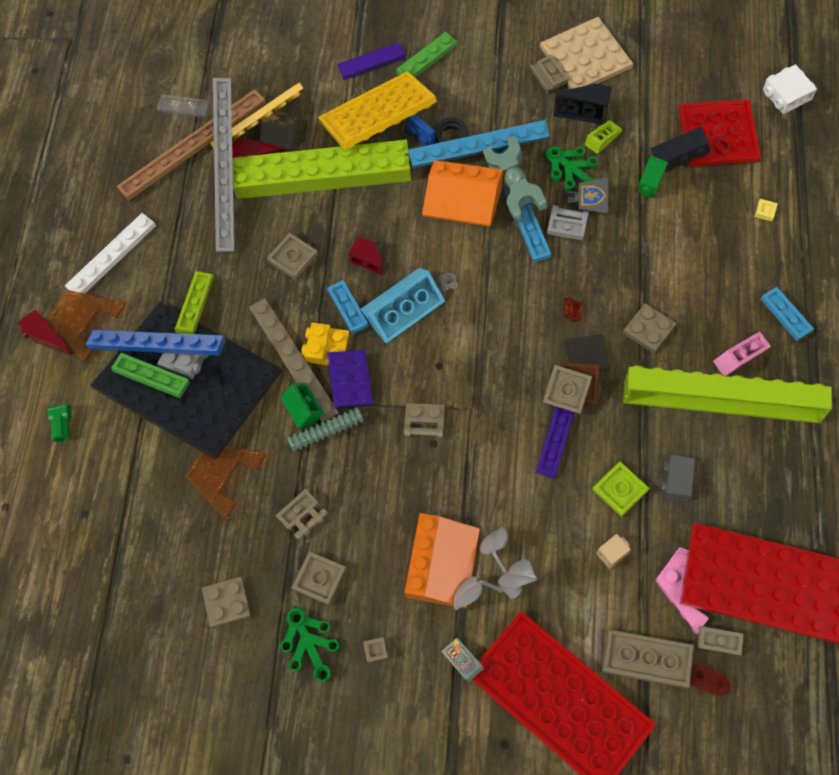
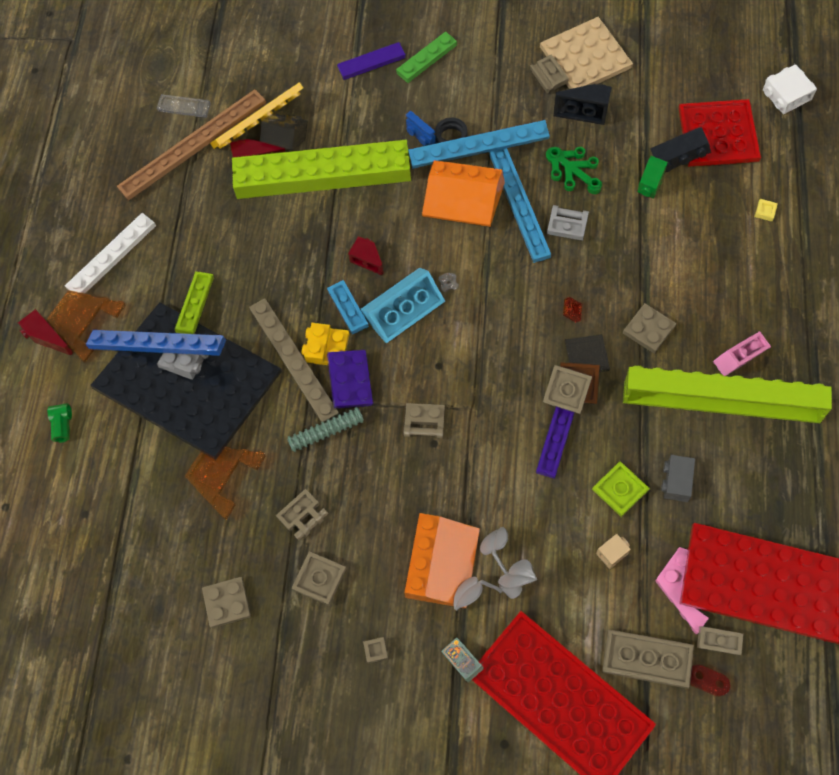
bright green plate [111,353,190,398] -> none
light grey plate [213,78,234,253] -> none
dark tan plate [267,233,318,280] -> none
green plant [280,608,340,683] -> none
green brick [281,382,324,429] -> none
yellow plate [318,71,437,150] -> none
sand green piece [482,135,547,222] -> none
torso [568,178,608,215] -> none
lime slope [585,120,623,154] -> none
dark azure plate [760,287,814,341] -> none

